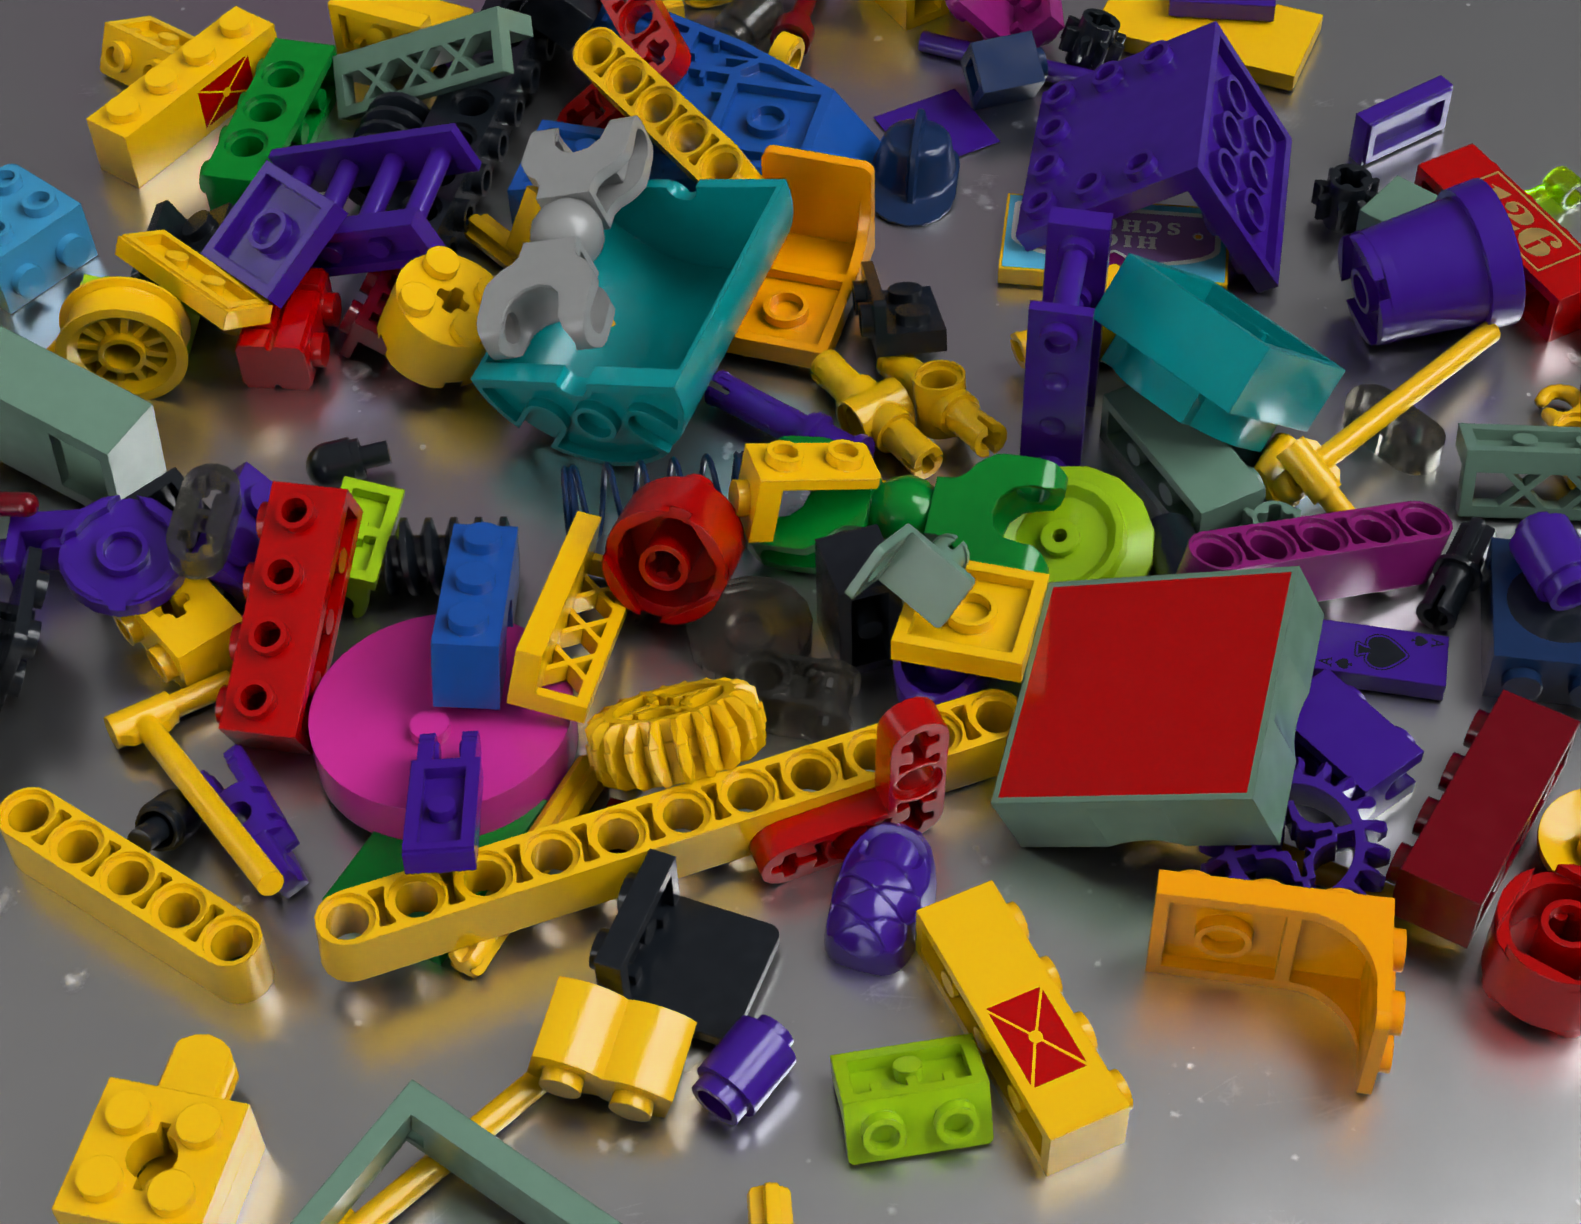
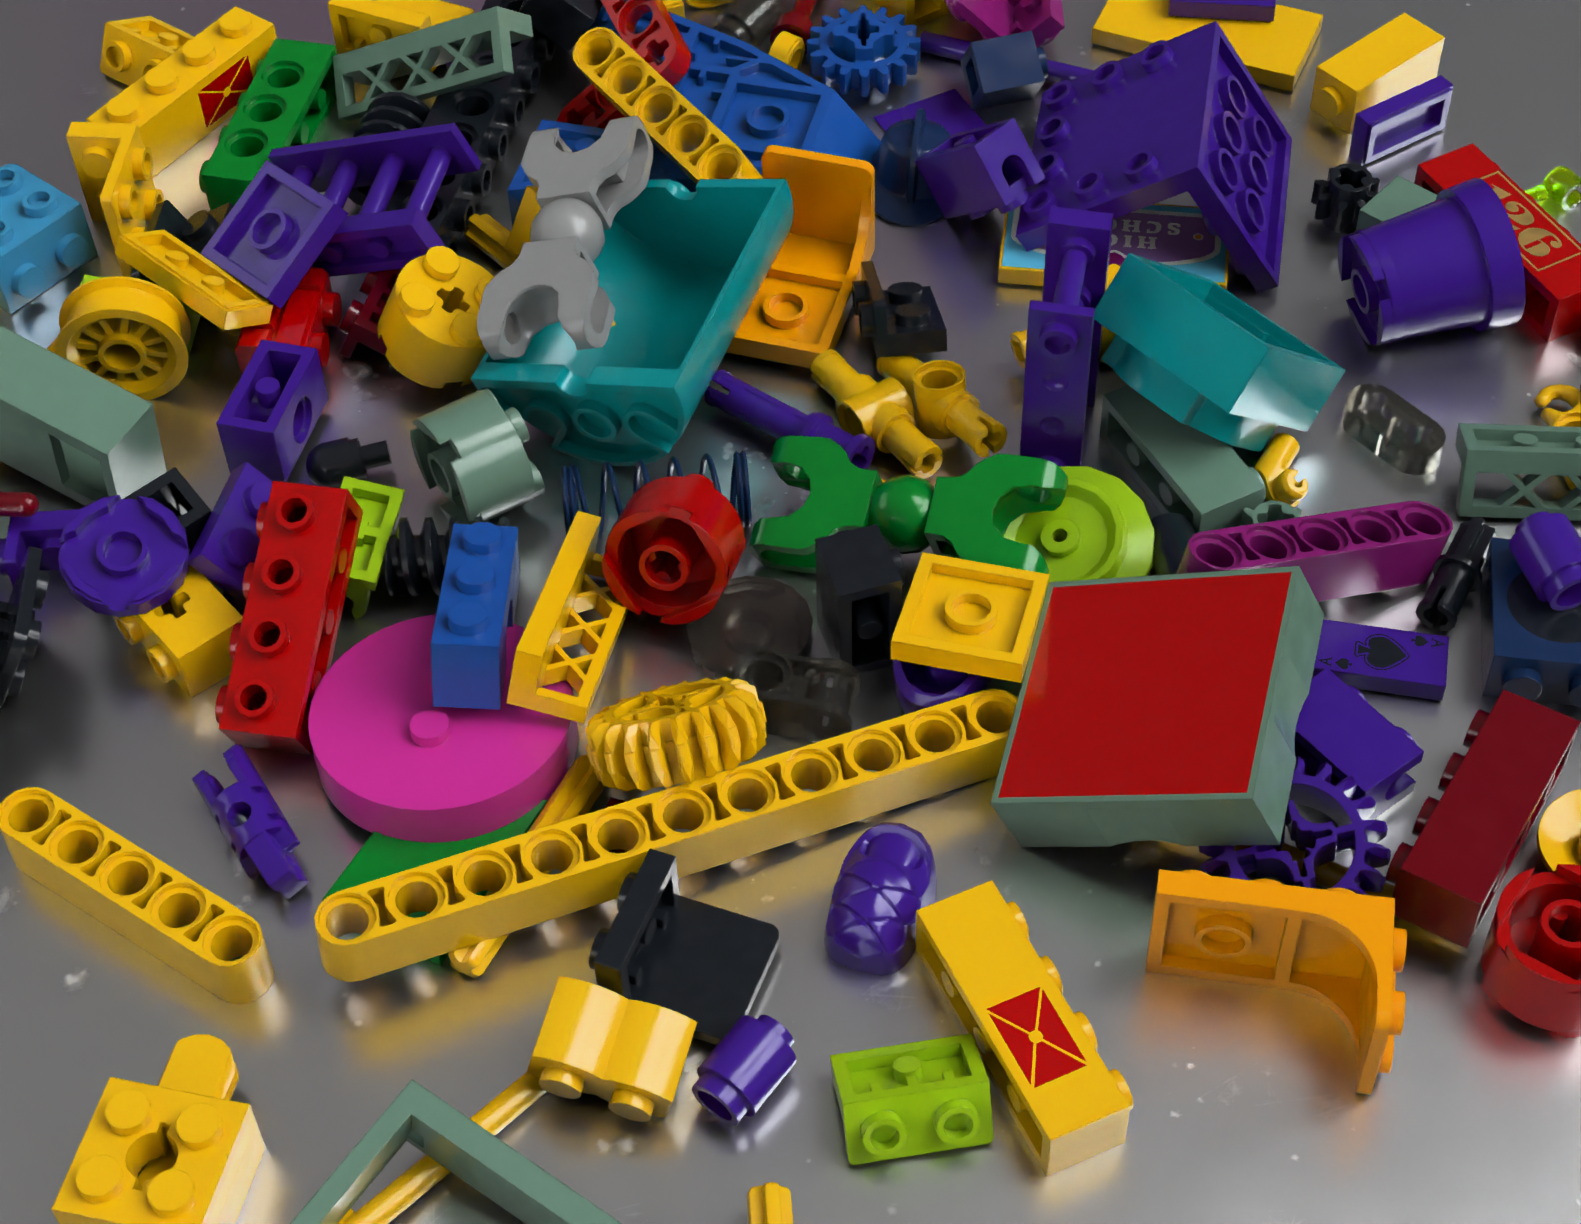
yellow bar [104,670,284,896] -> none
black cylinder [127,789,202,853] -> none
clear smoke beam [166,463,242,579] -> none
dark purple hinge [402,731,484,874] -> none
yellow bracket [728,439,881,543] -> none
red beam [749,697,949,884] -> none
sand green bracket [844,523,975,628] -> none
black gear [1058,8,1127,70] -> none
yellow bar [1276,321,1501,513] -> none
none -> yellow bracket [66,122,164,277]
none -> dark purple brick [216,339,329,482]
none -> sand green brick [410,389,545,524]
none -> blue gear [807,5,921,97]
none -> dark purple brick [914,118,1046,220]
none -> yellow brick [1310,12,1445,134]

